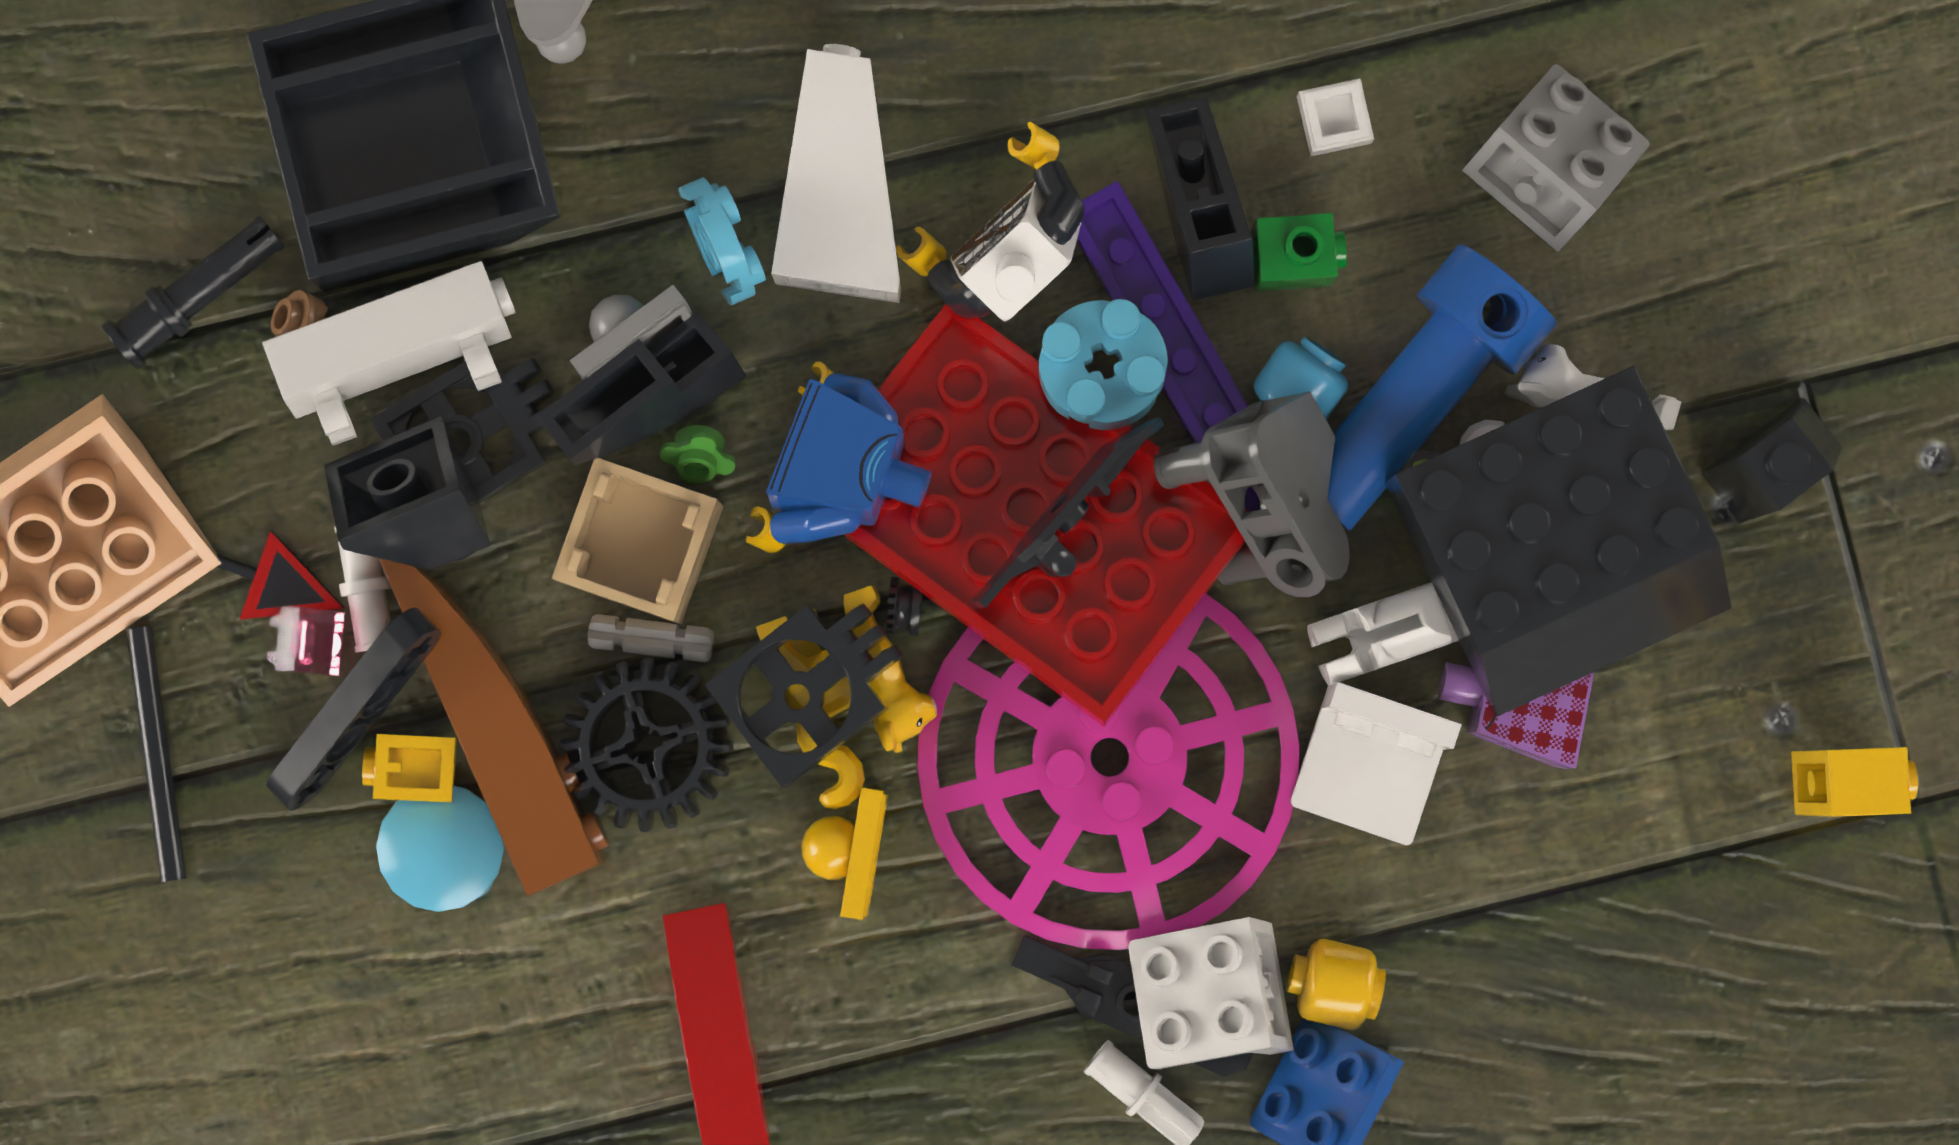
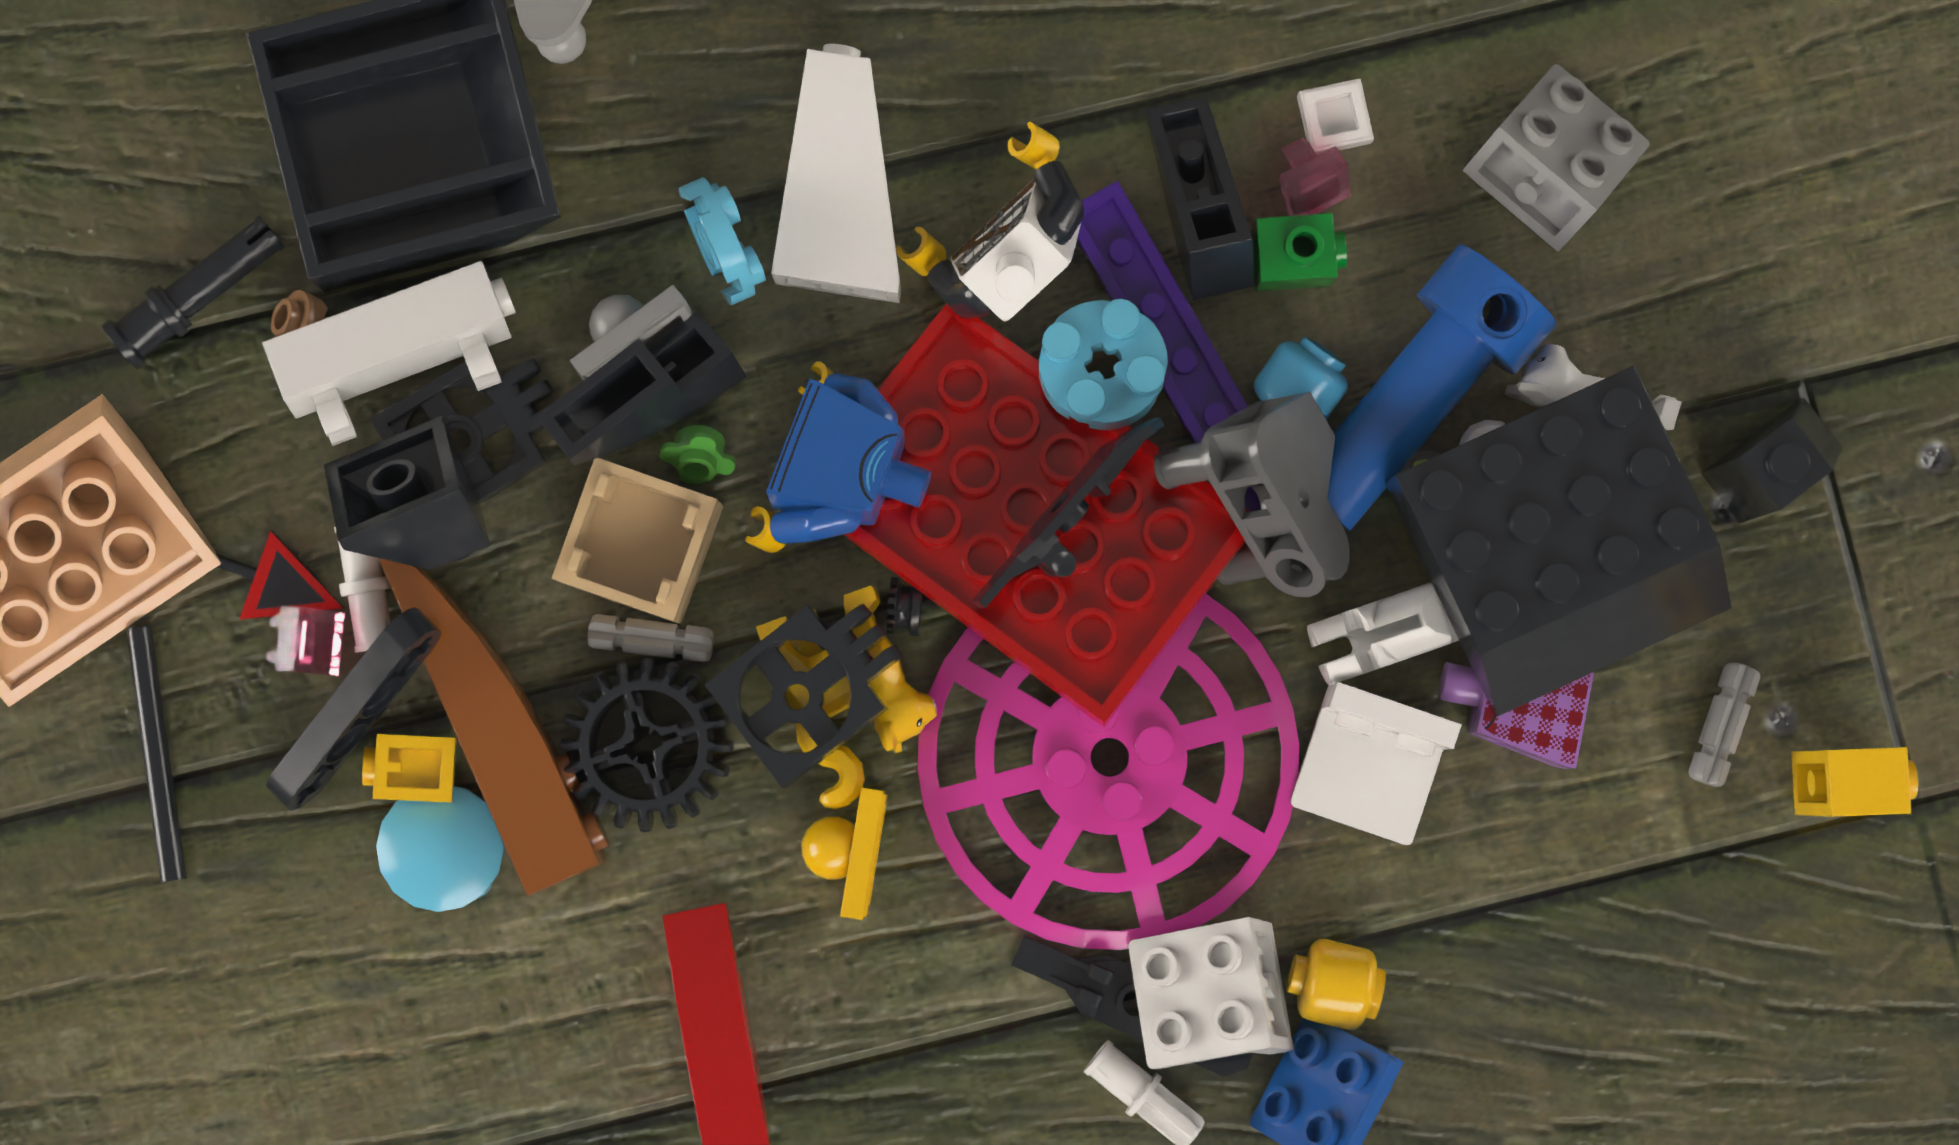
none -> clear pink tile [1279,137,1351,216]
none -> light grey axle [1688,663,1761,787]

